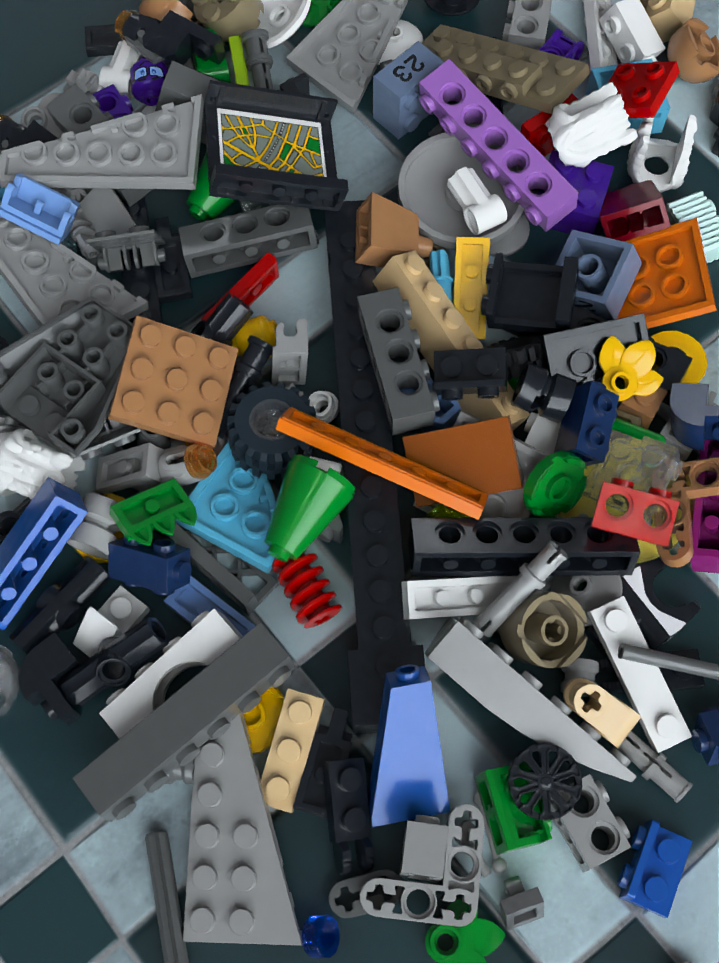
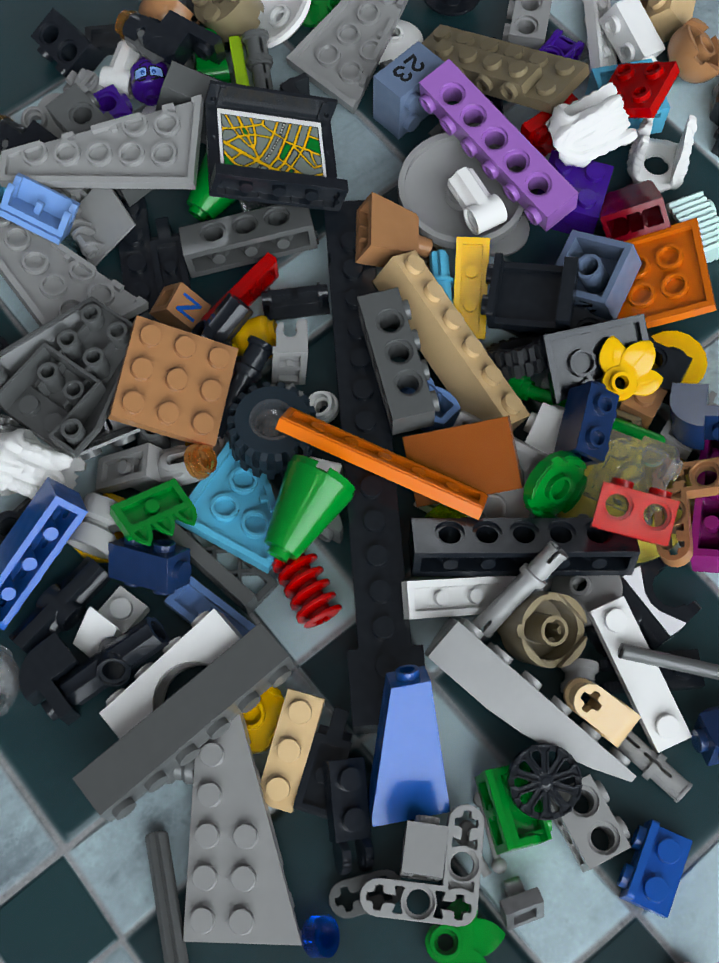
dark grey hinge [86,226,166,273] -> none
black bracket [432,347,508,401] -> none
black wheel [511,362,576,423] -> none
none -> black brick [31,8,106,77]
none -> medium nougat brick [149,282,211,332]
none -> black hinge [261,282,330,321]

